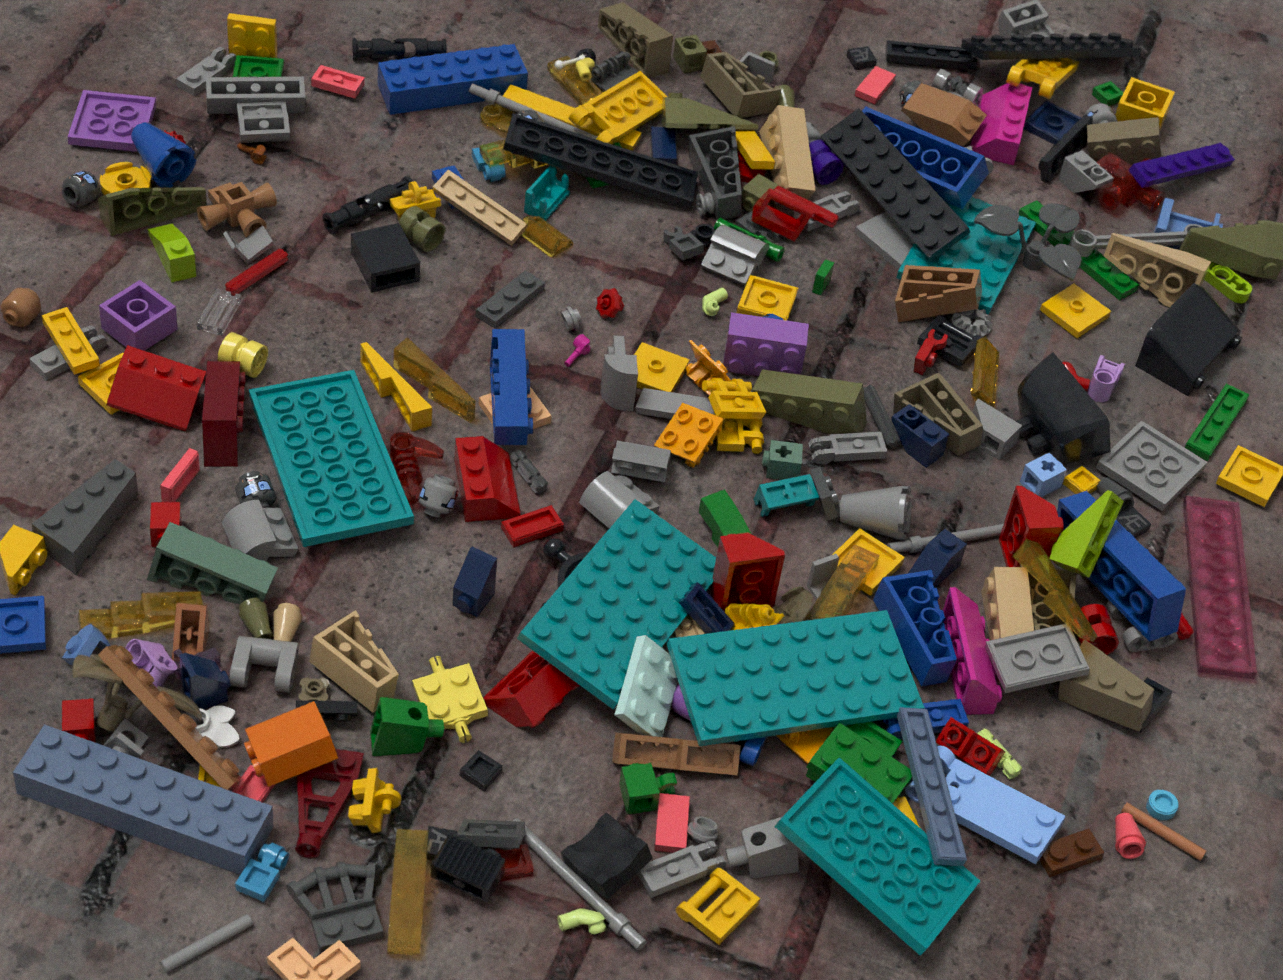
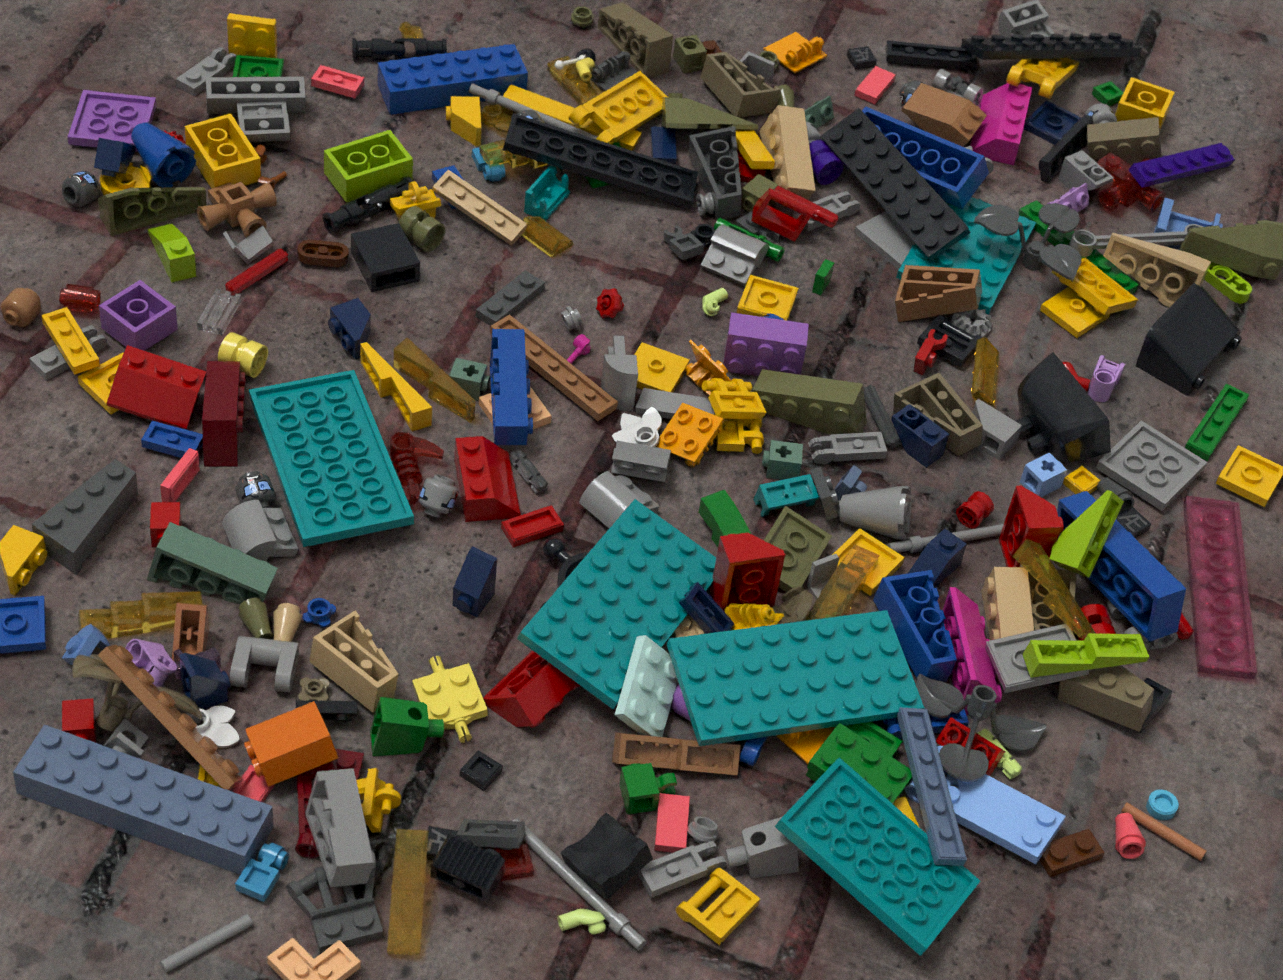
none -> clear red brick [59,284,101,313]
none -> dark blue slope [94,138,136,177]
none -> blue plate [141,421,203,458]
none -> yellow brick [185,114,261,189]
none -> dark orange hand [258,171,287,190]
none -> reddish brown plate [297,240,349,267]
none -> blue plate [302,598,336,627]
none -> light grey wedge [305,768,375,887]
none -> lime brick [324,130,413,203]
none -> dark blue slope [328,298,371,359]
none -> clear yellow arm [399,22,424,38]
none -> yellow slope [446,96,482,146]
none -> sand green brick [448,358,490,401]
none -> medium nougat plate [490,314,618,421]
none -> olive plate [571,6,594,27]
none -> white plate [612,407,662,447]
none -> light orange hinge [763,32,827,73]
none -> olive plate [764,506,832,592]
none -> sand green hinge [804,96,834,128]
none -> sand blue tile [834,465,867,500]
none -> dark grey plant [916,674,1047,782]
none -> red wheel [956,491,994,529]
none -> lime slope [1022,633,1149,678]
none -> lavender hinge [1047,183,1089,212]
none -> yellow plate [1052,258,1138,315]

